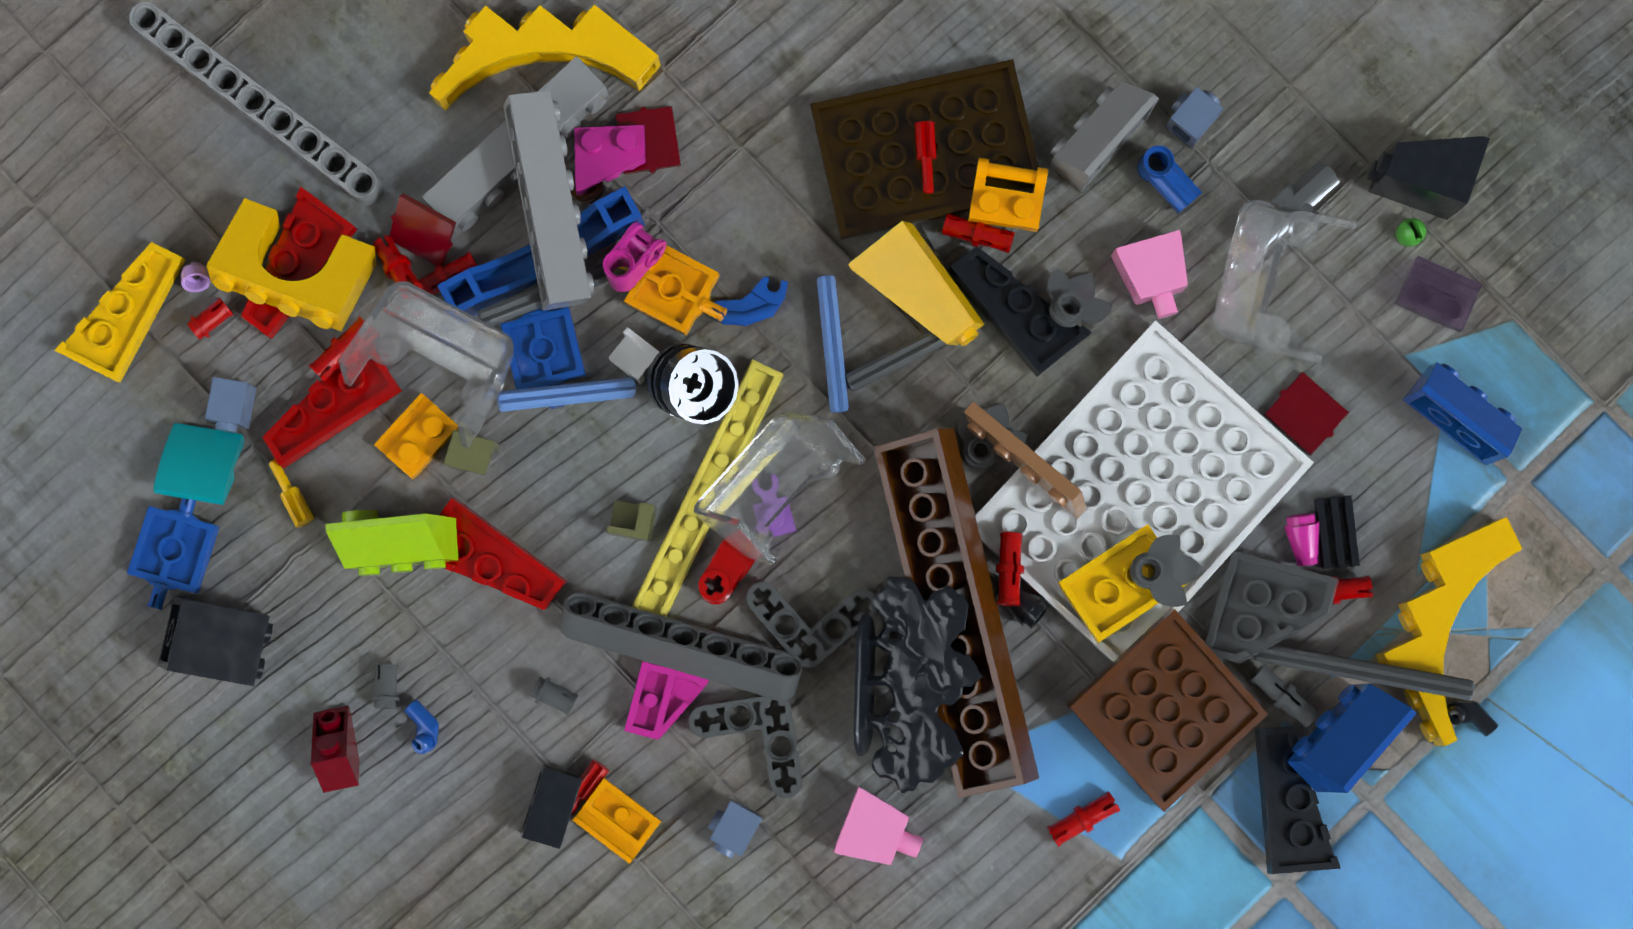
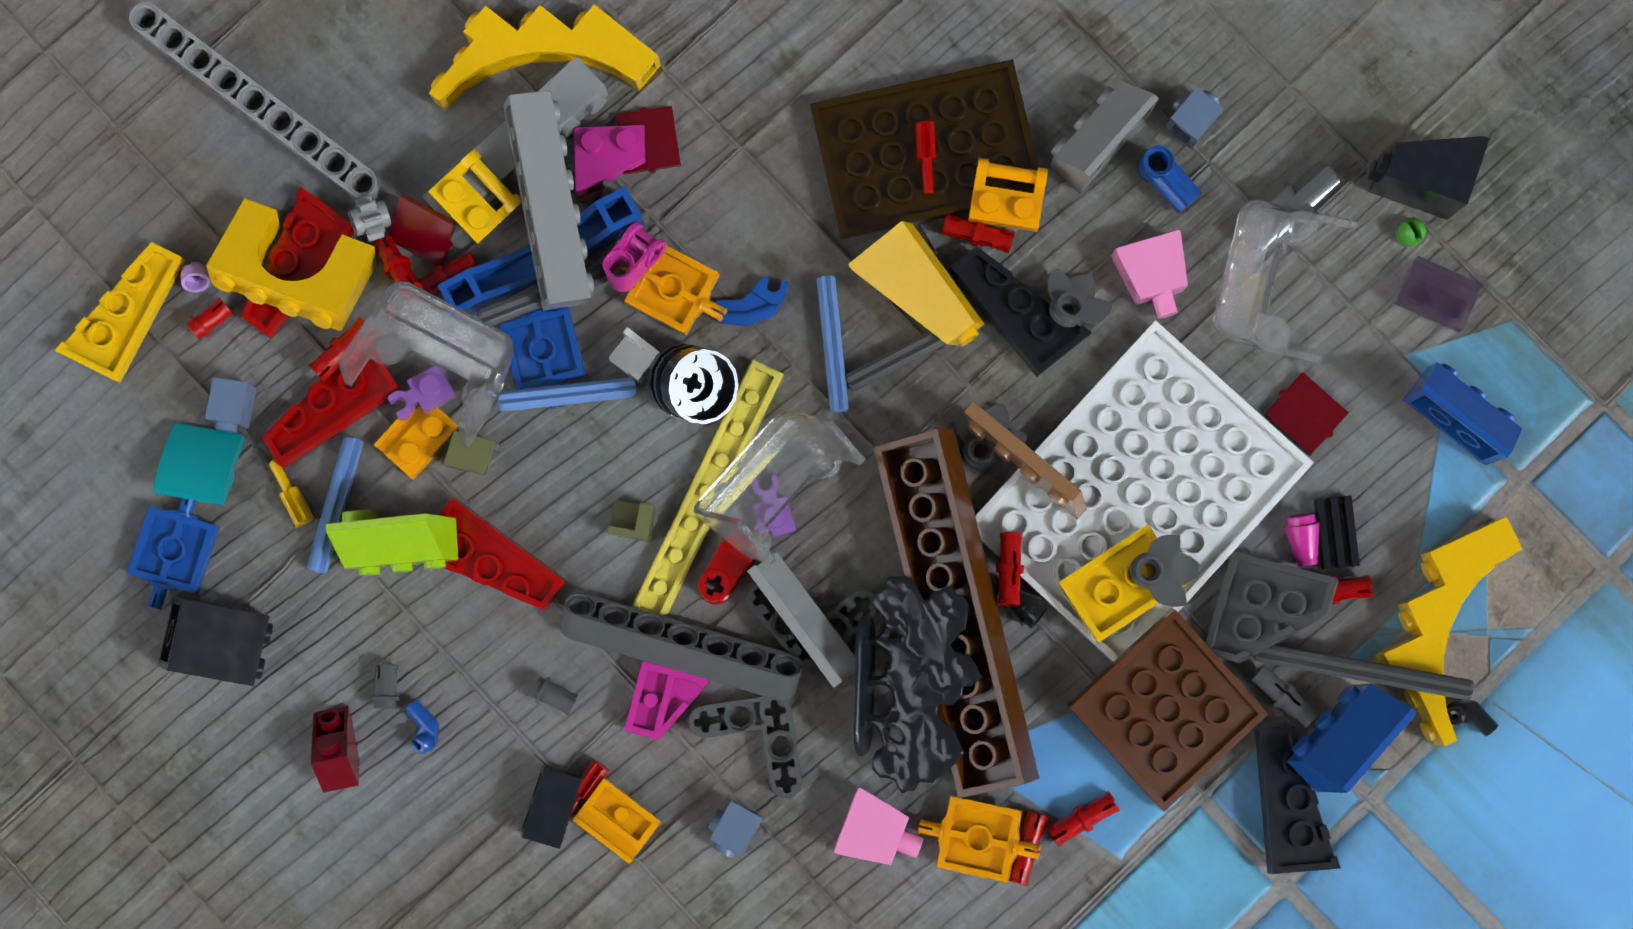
none -> medium blue axle [307,436,364,574]
none -> light grey gear [348,195,391,242]
none -> medium lavender plate [387,364,456,420]
none -> yellow plate [428,149,522,245]
none -> light grey fence [747,552,855,688]
none -> light orange plate [918,796,1041,883]
none -> red pin [1009,810,1048,886]

